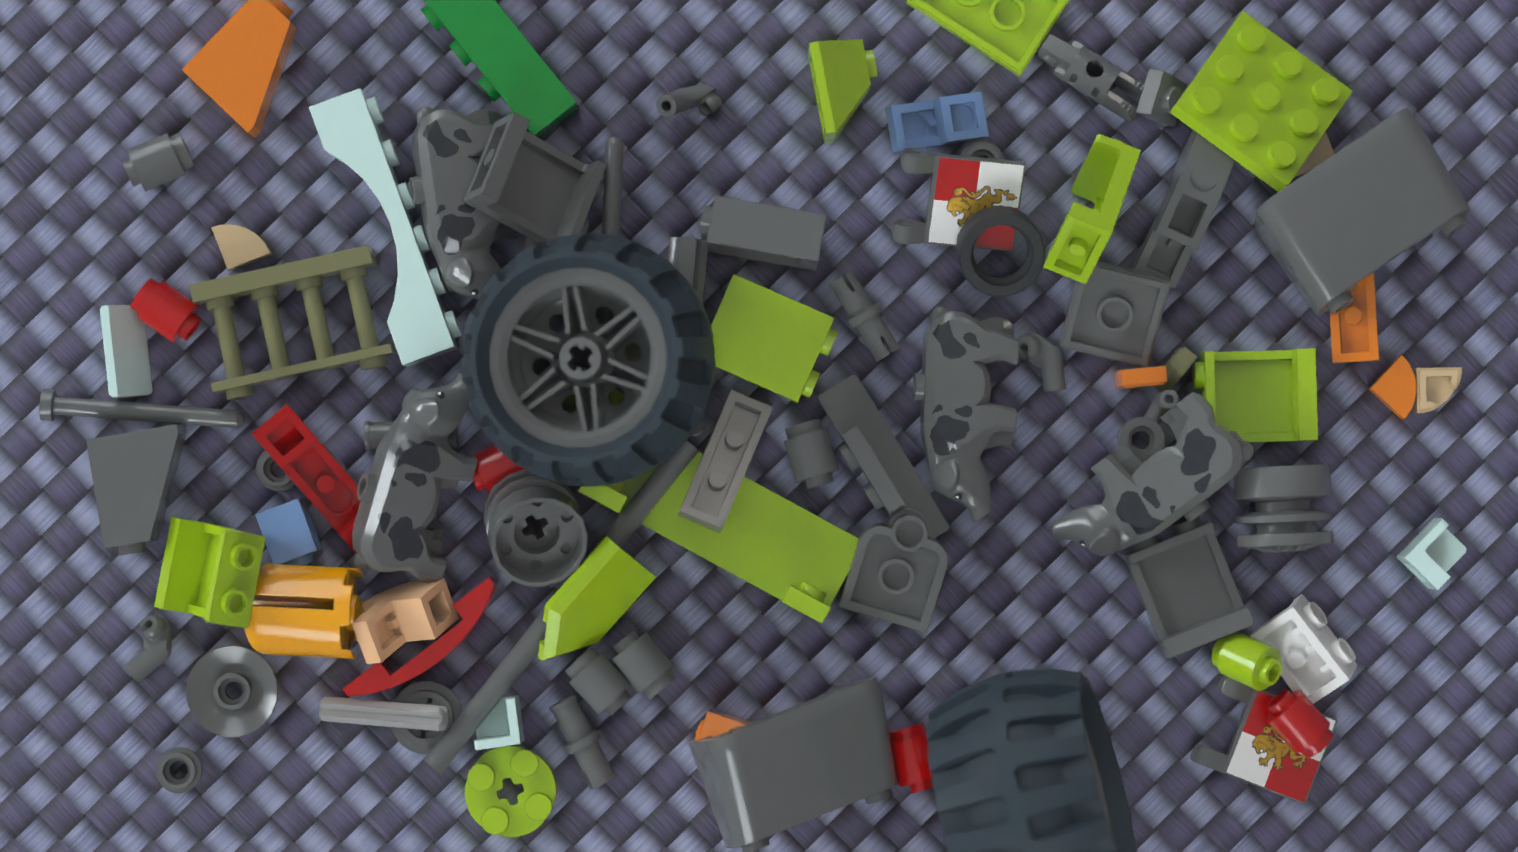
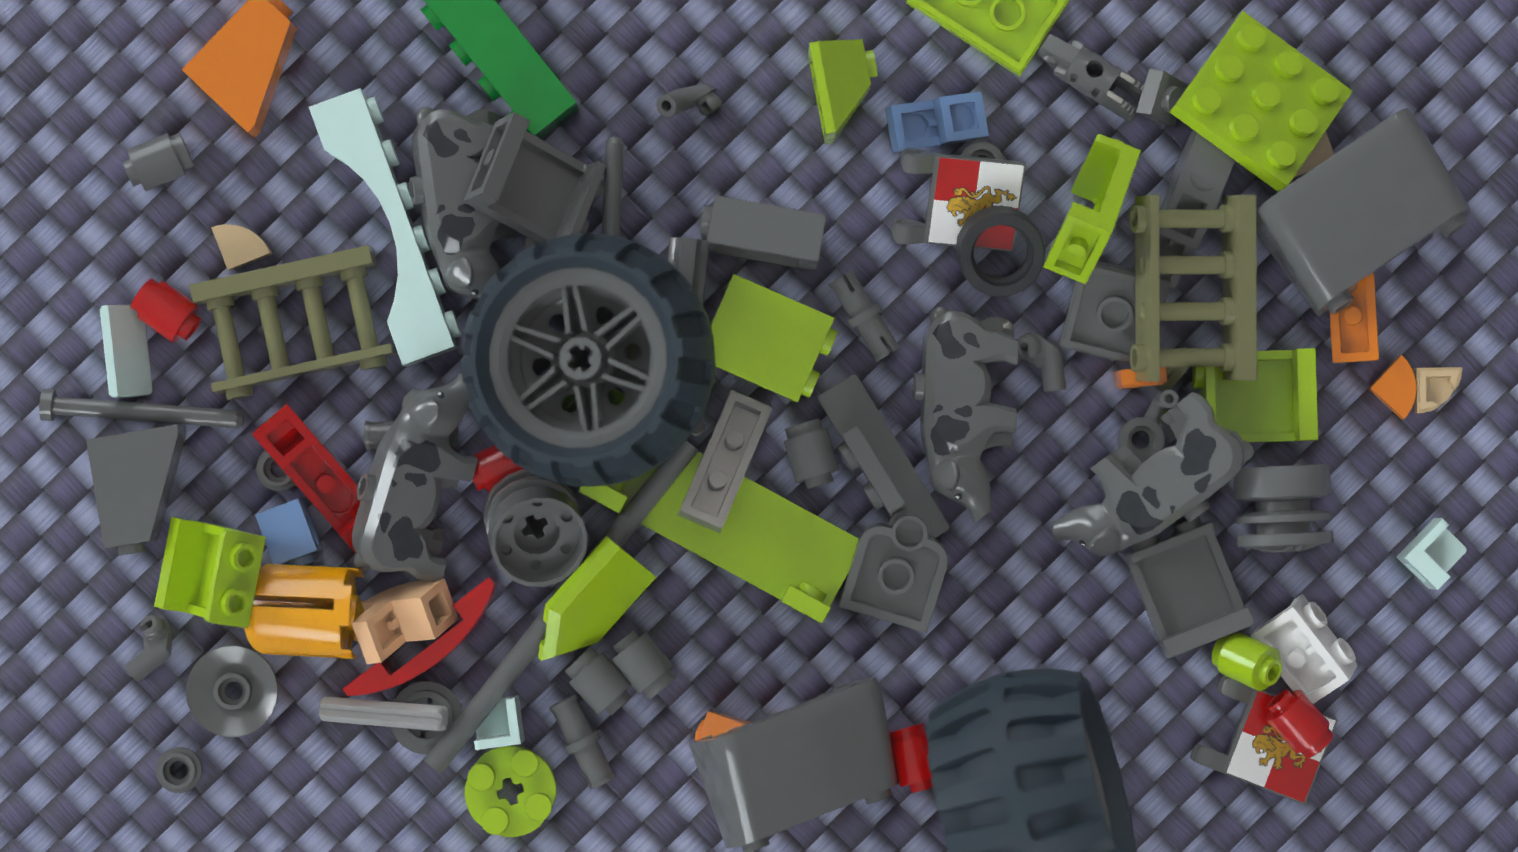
none -> olive fence [1129,195,1257,382]

